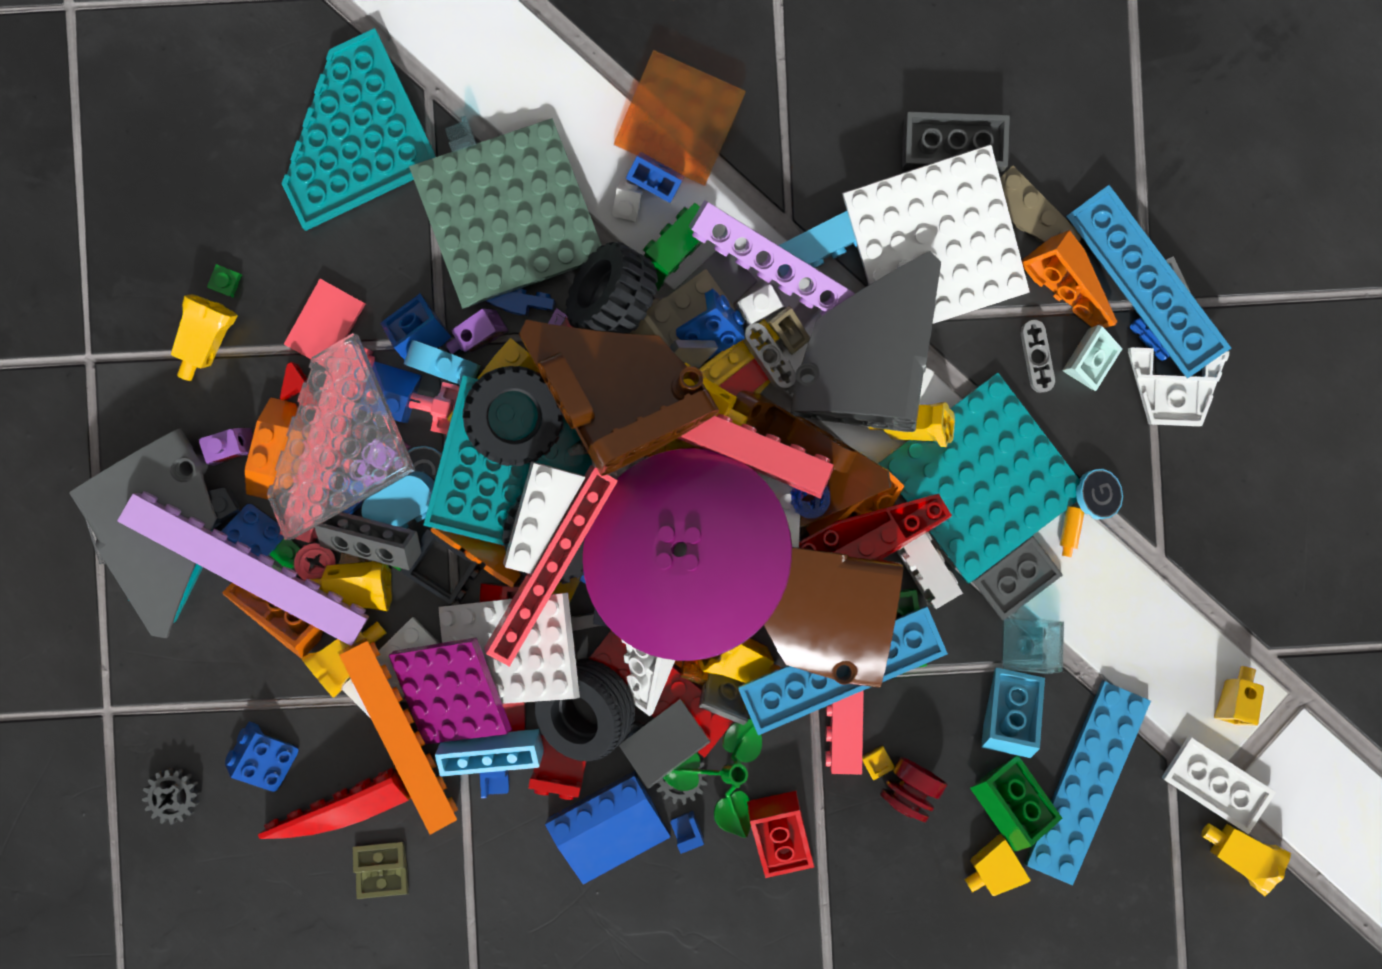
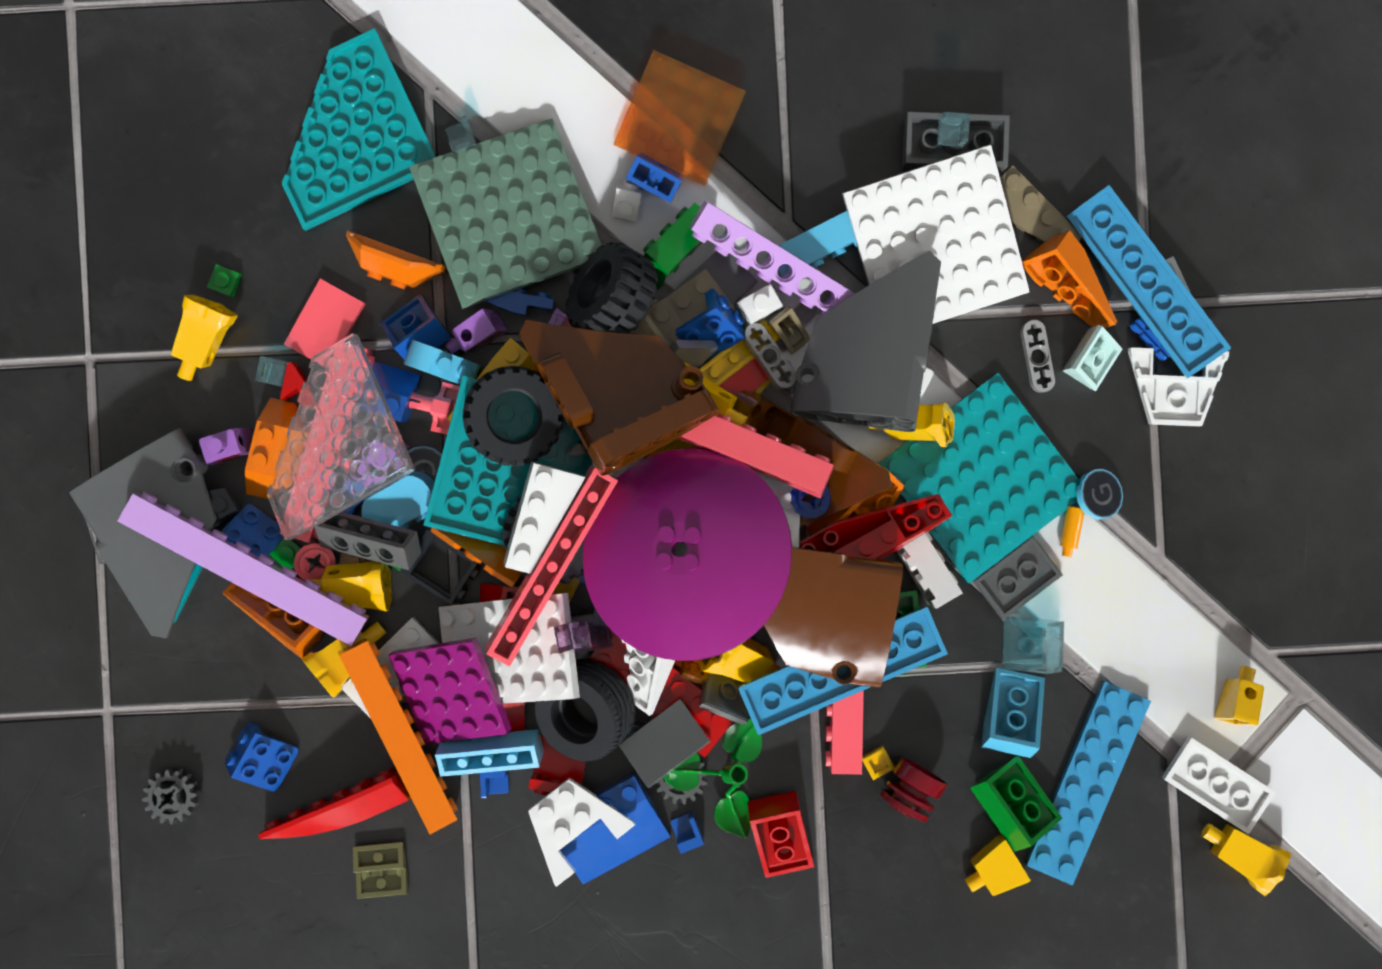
none -> clear light blue panel [255,356,289,387]
none -> orange wedge [346,230,447,290]
none -> white wing [528,778,635,887]
none -> clear purple slope [554,621,612,653]
none -> clear light blue panel [937,112,970,147]

